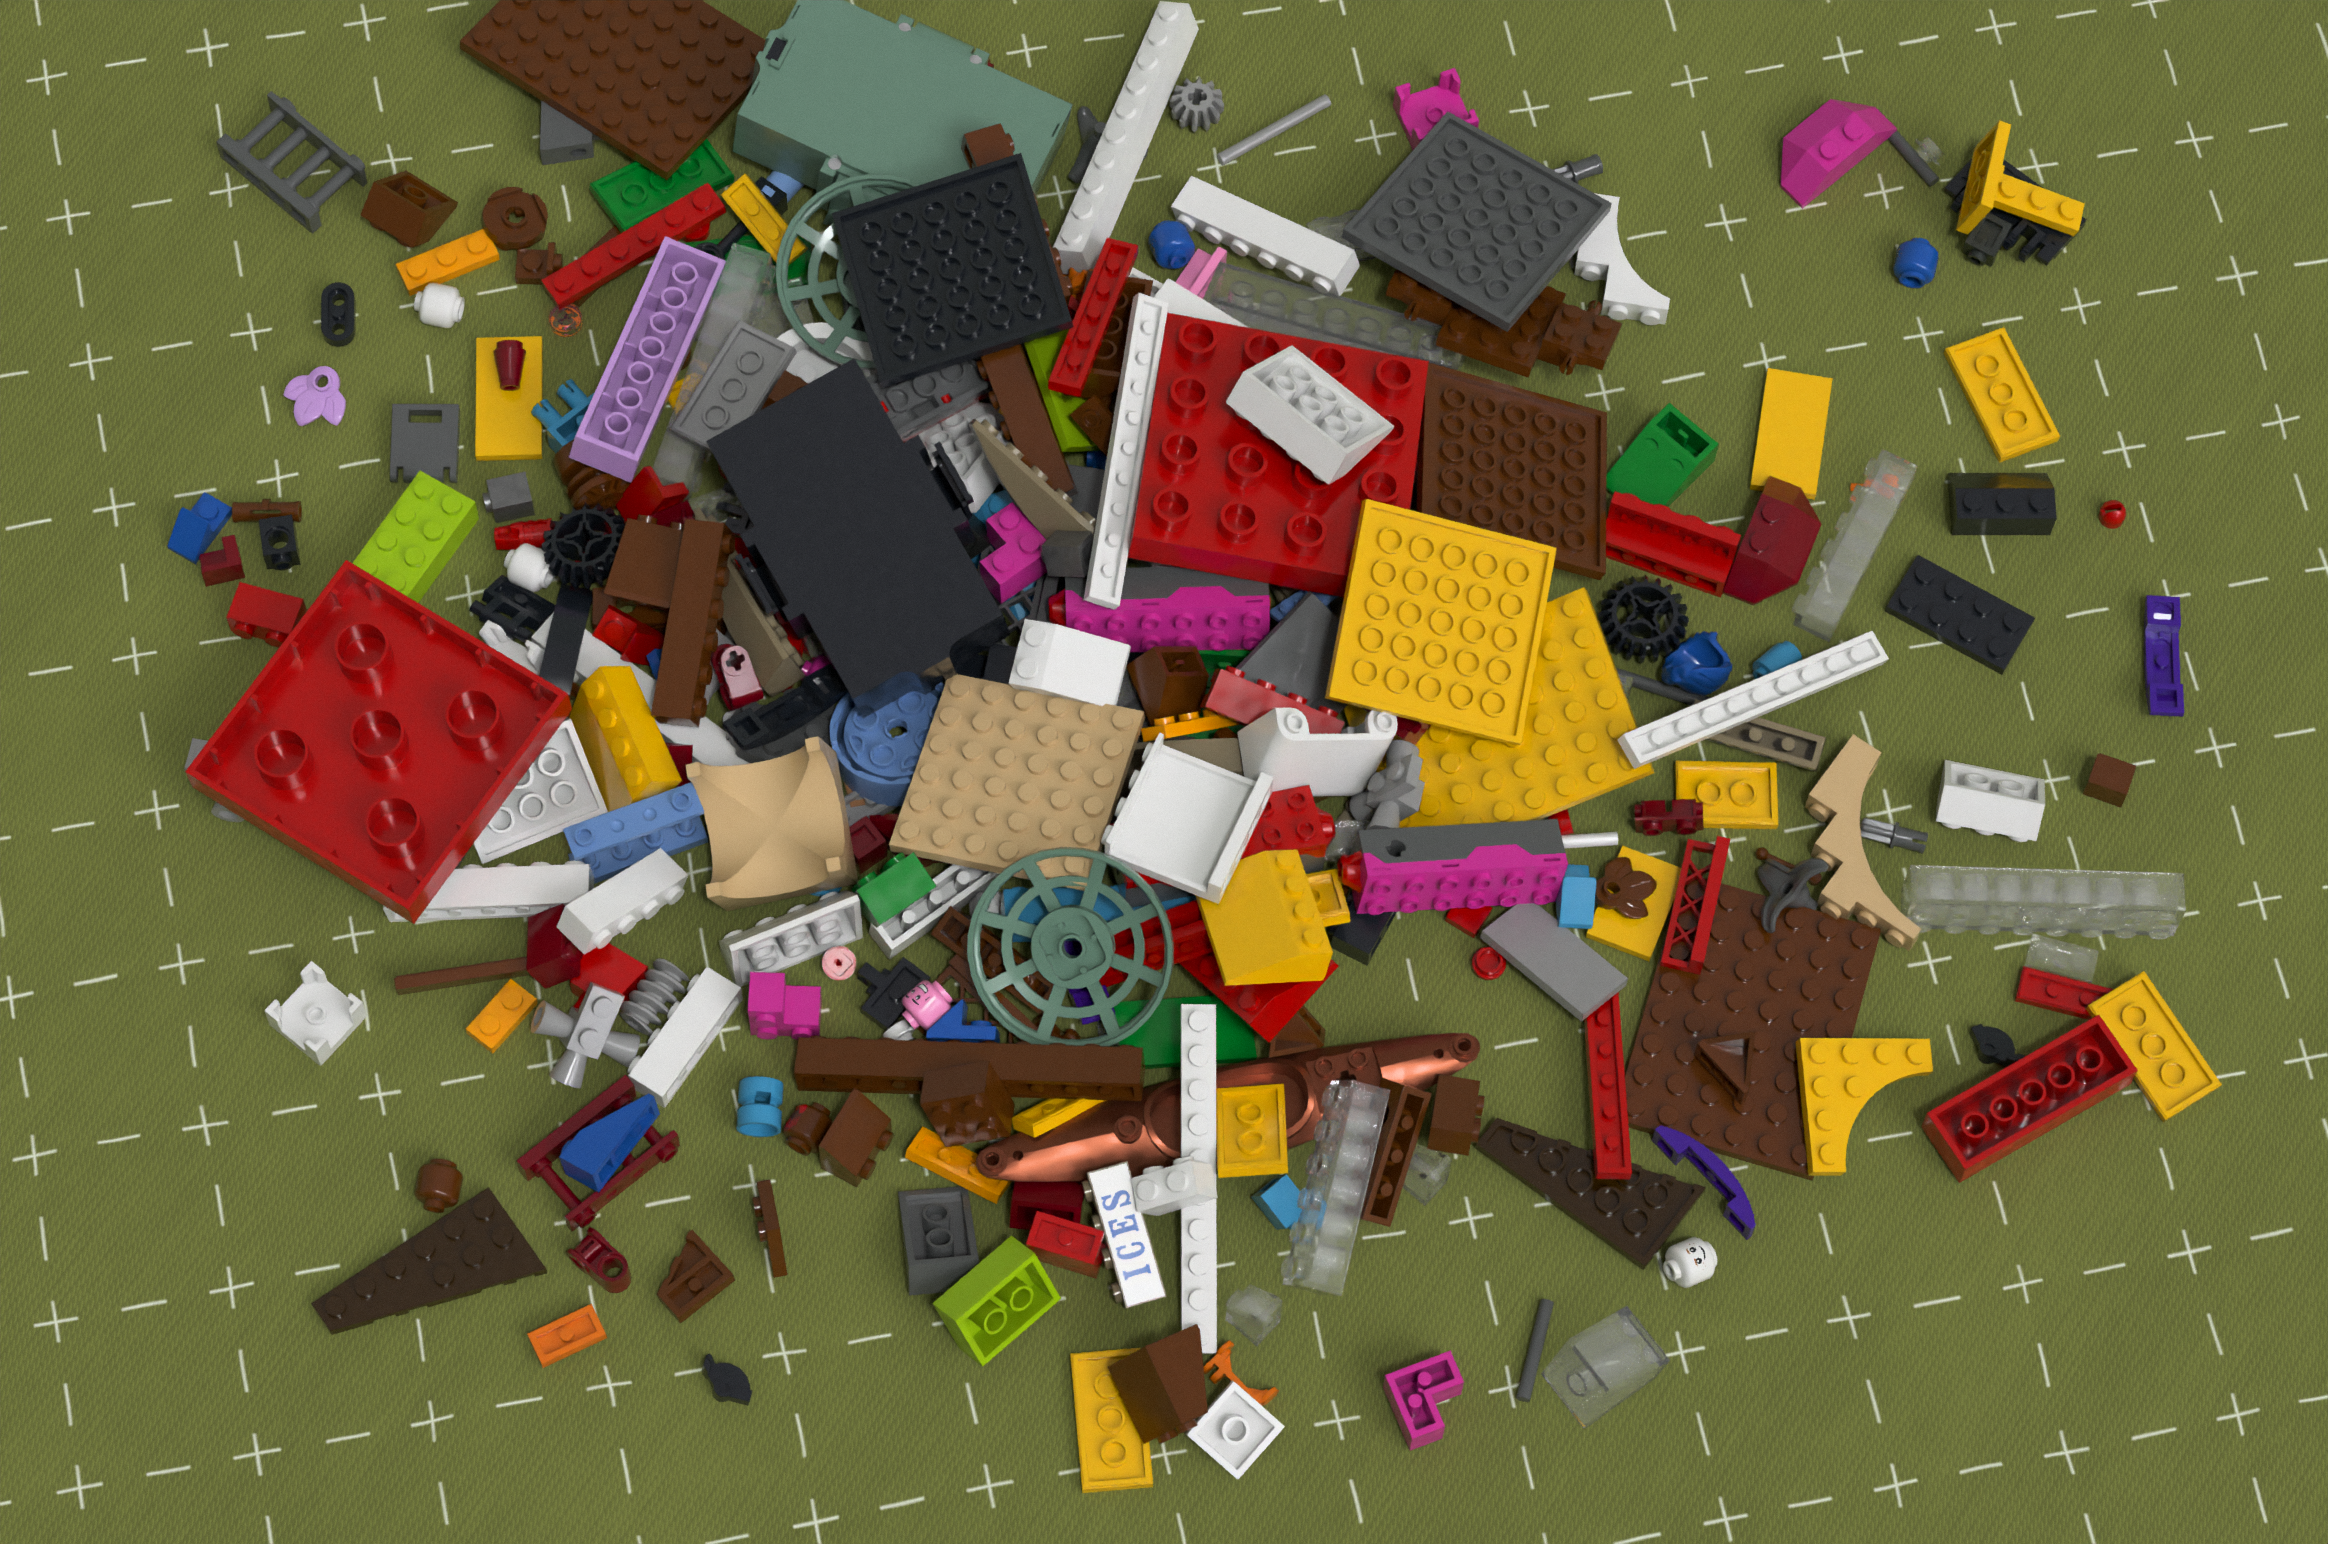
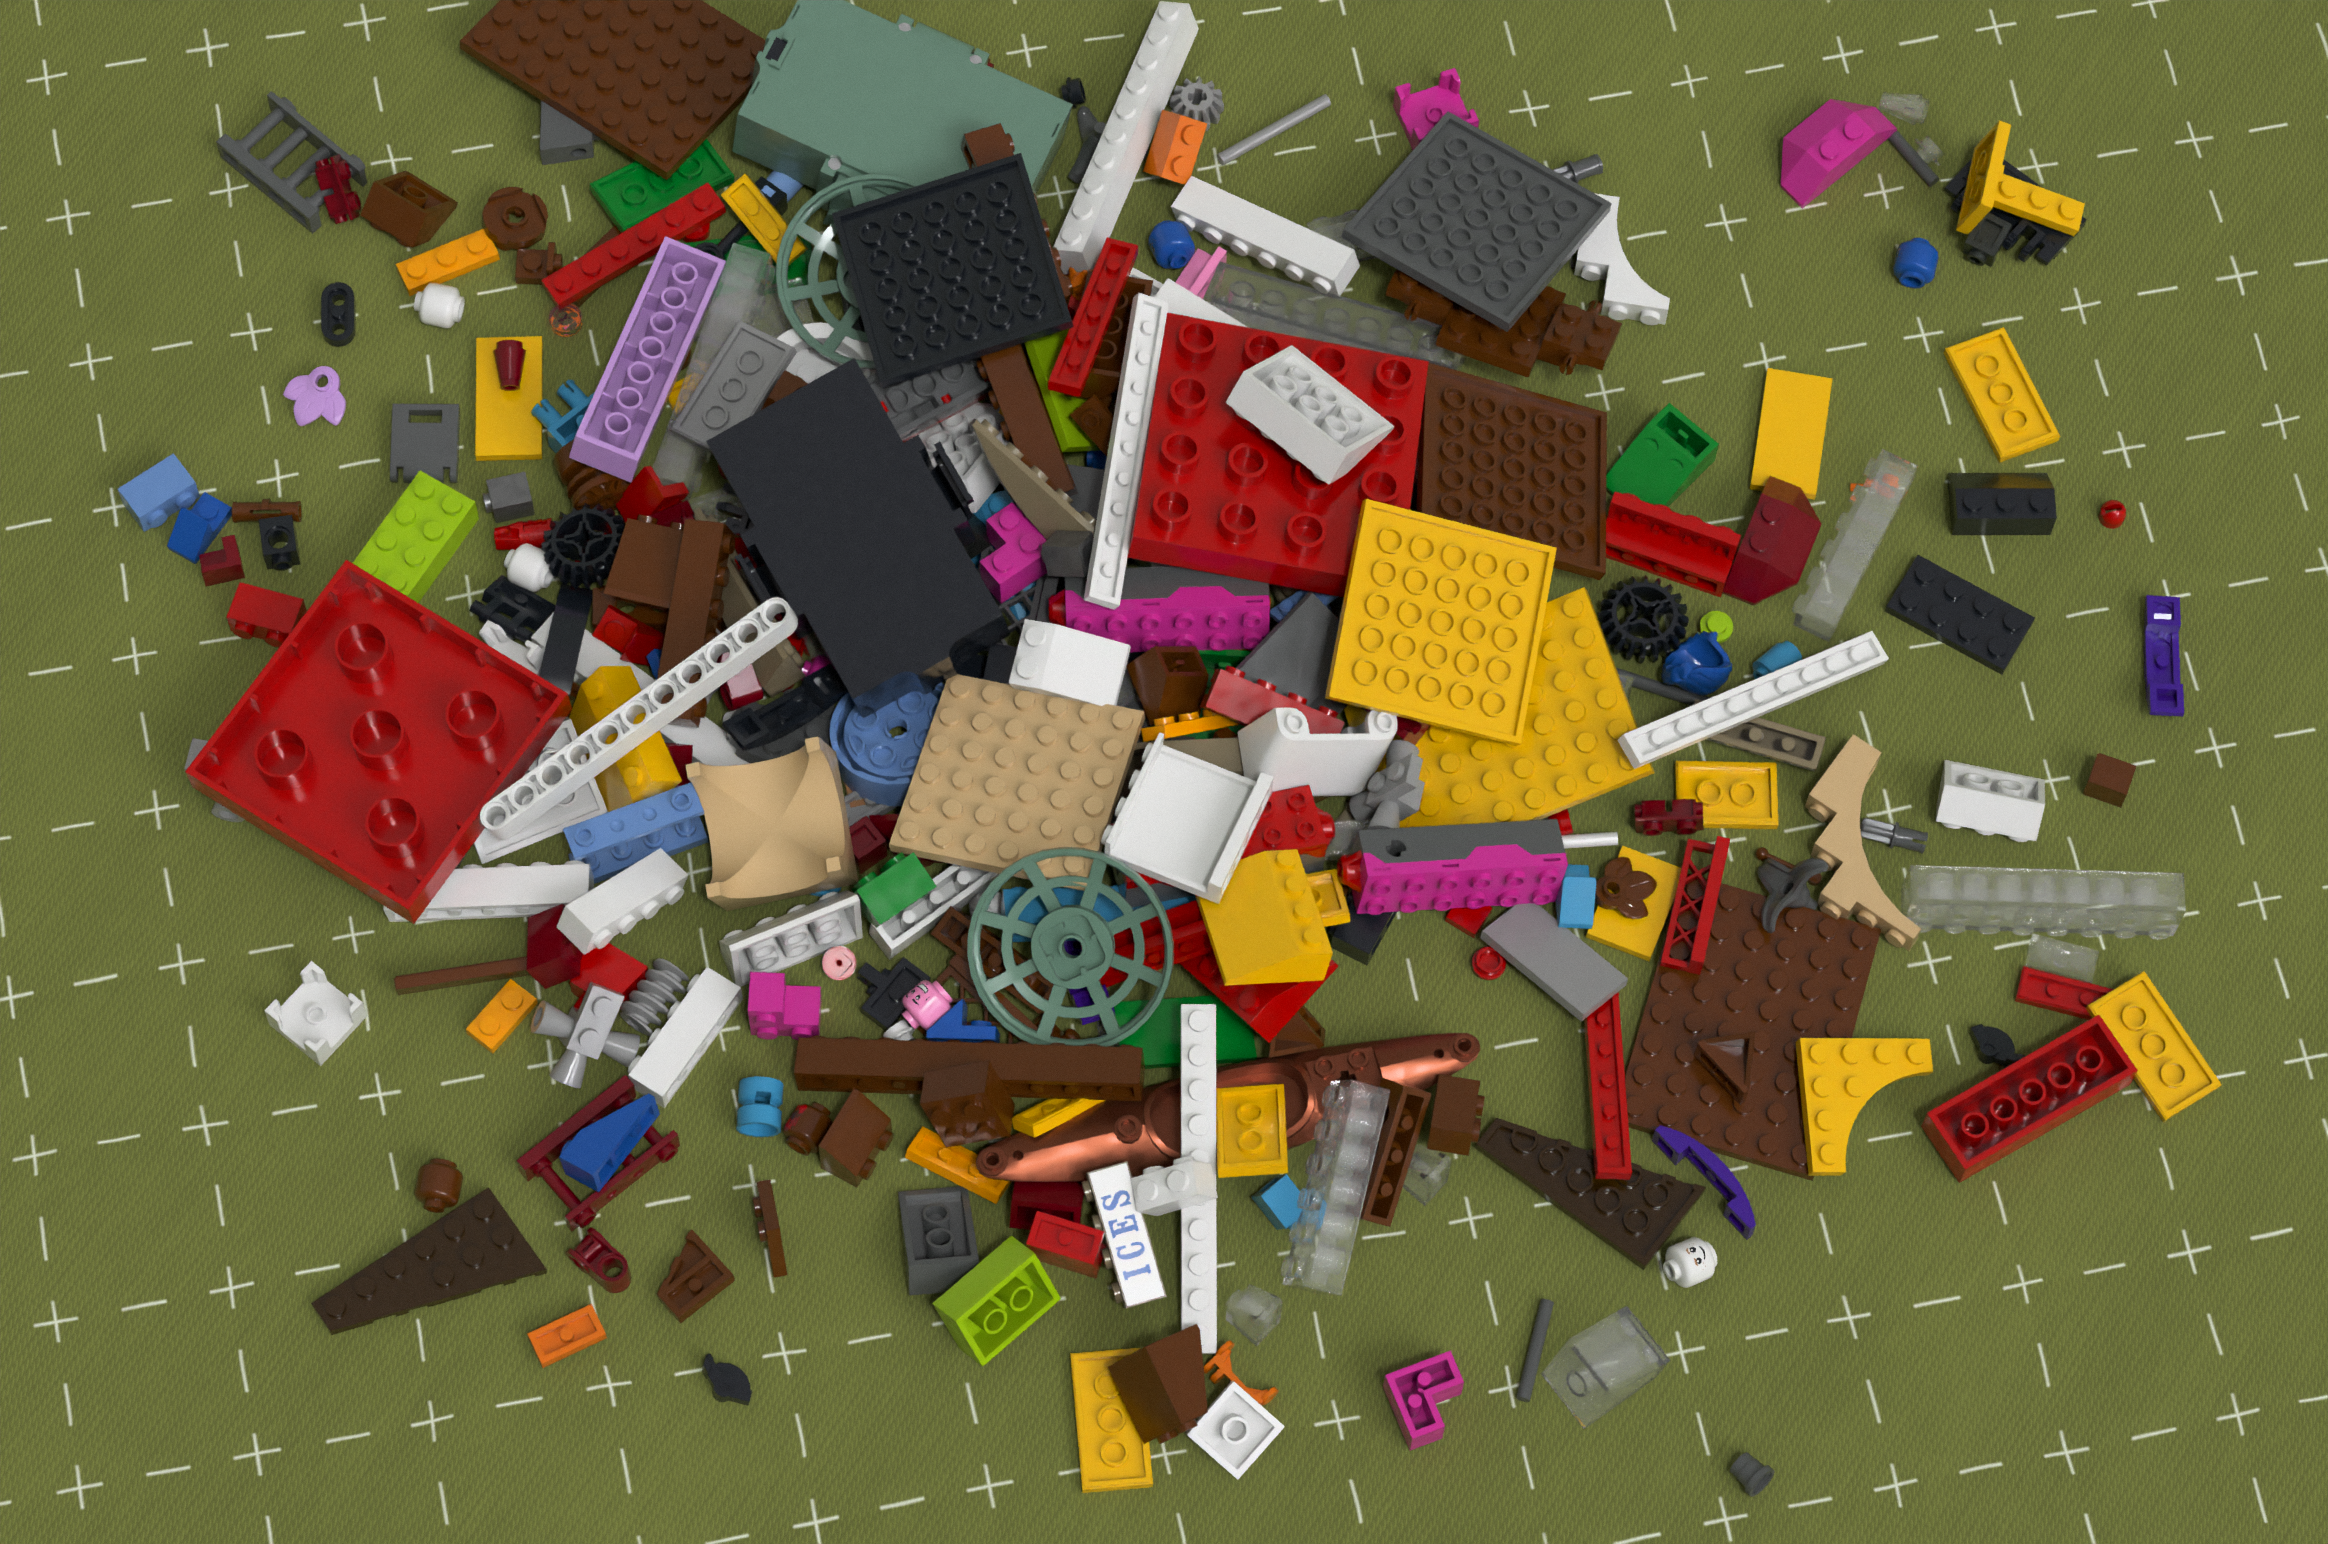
none -> medium blue brick [118,453,200,532]
none -> dark red hinge [314,154,361,224]
none -> white beam [480,597,798,839]
none -> black plate [1061,77,1086,108]
none -> orange brick [1143,110,1207,185]
none -> lime plate [1700,611,1733,643]
none -> dark grey piece [1730,1452,1775,1497]
none -> clear cone [1879,92,1929,125]

